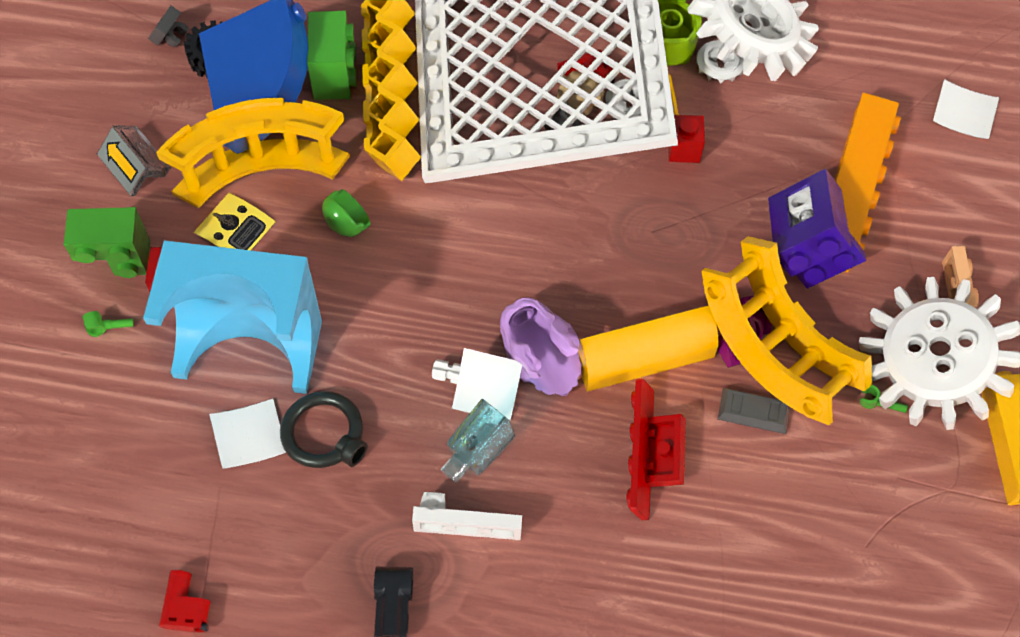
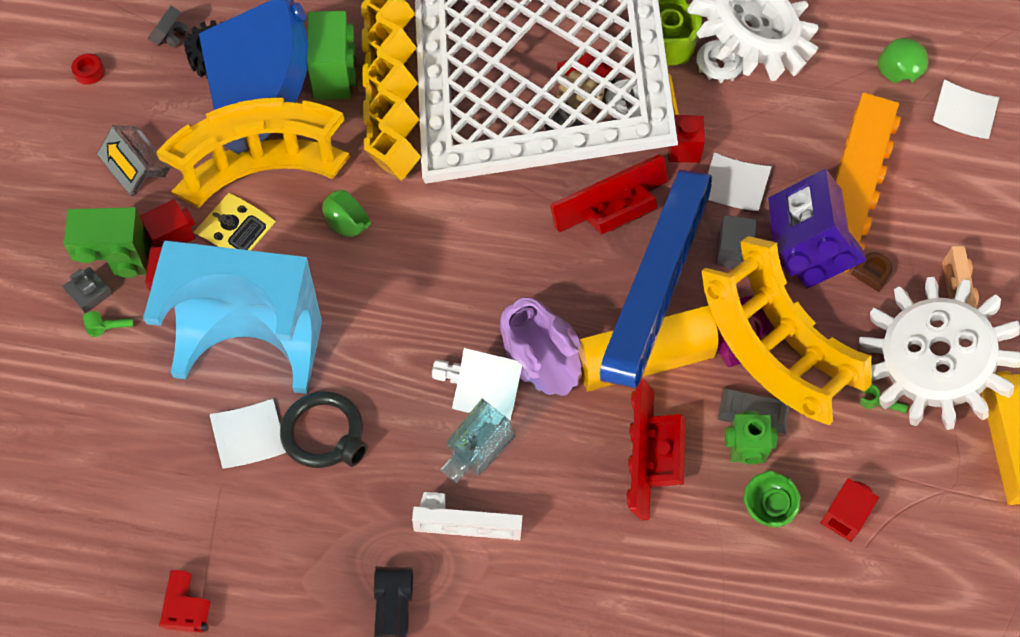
none -> dark grey tile [62,267,112,313]
none -> red tile [71,53,105,85]
none -> red brick [140,199,195,247]
none -> red bracket [550,154,668,235]
none -> blue beam [600,170,712,388]
none -> white sticker [708,152,772,211]
none -> dark grey brick [716,215,756,269]
none -> bright green brick [725,411,777,464]
none -> bright green hair [744,471,801,528]
none -> red brick [820,478,880,542]
none -> reddish brown tile [851,252,892,292]
none -> bright green hair [878,38,929,83]

